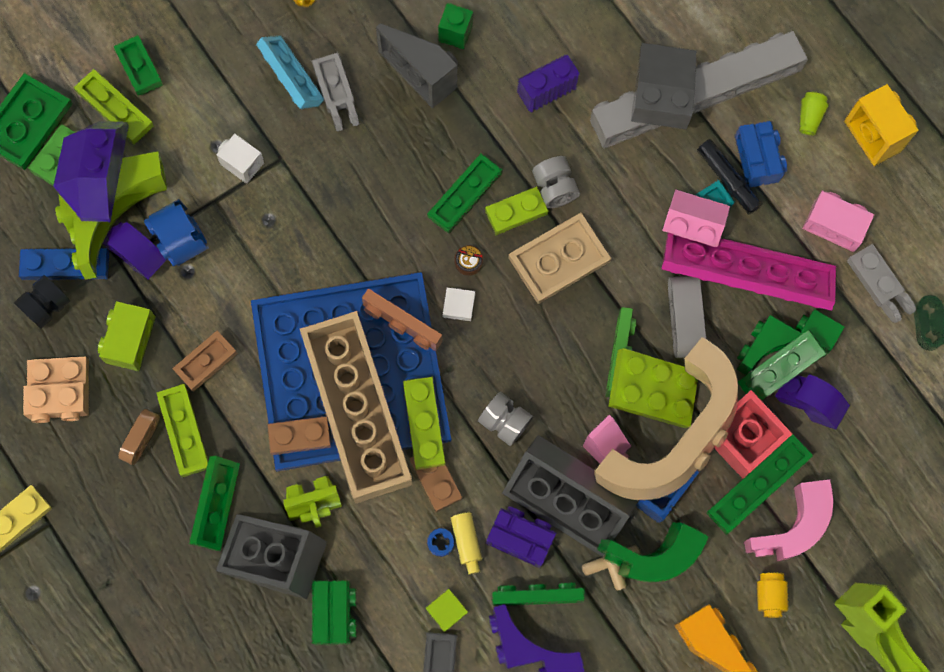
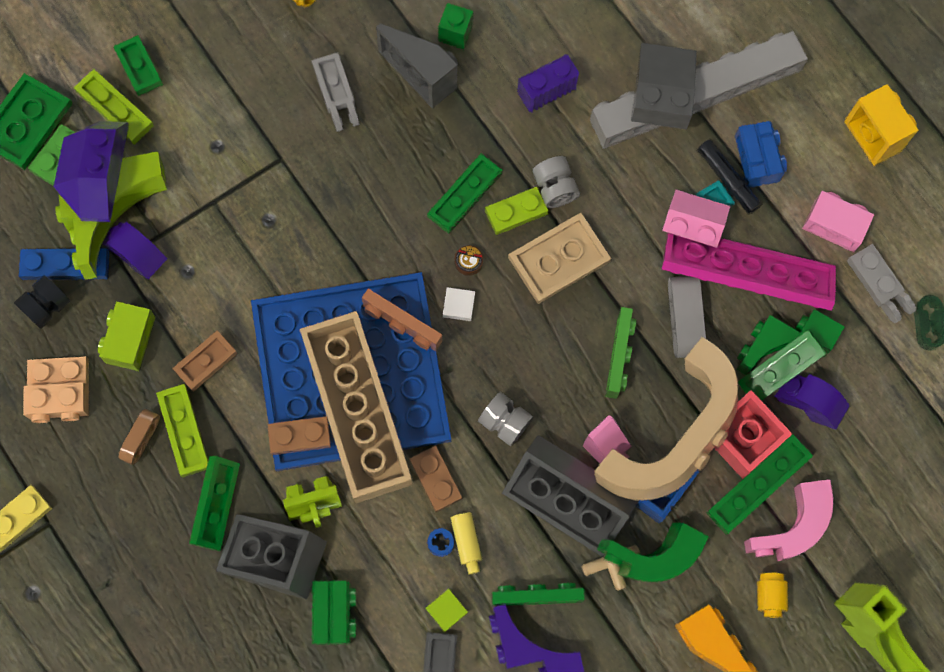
blue brick [144,199,209,266] -> none
white brick [217,134,264,184] -> none
medium azure plate [256,36,324,109] -> none
lime plate [403,377,445,470] -> none
dark purple brick [486,507,556,568] -> none
lime plate [608,348,698,428] -> none
lime cone [799,92,829,135] -> none

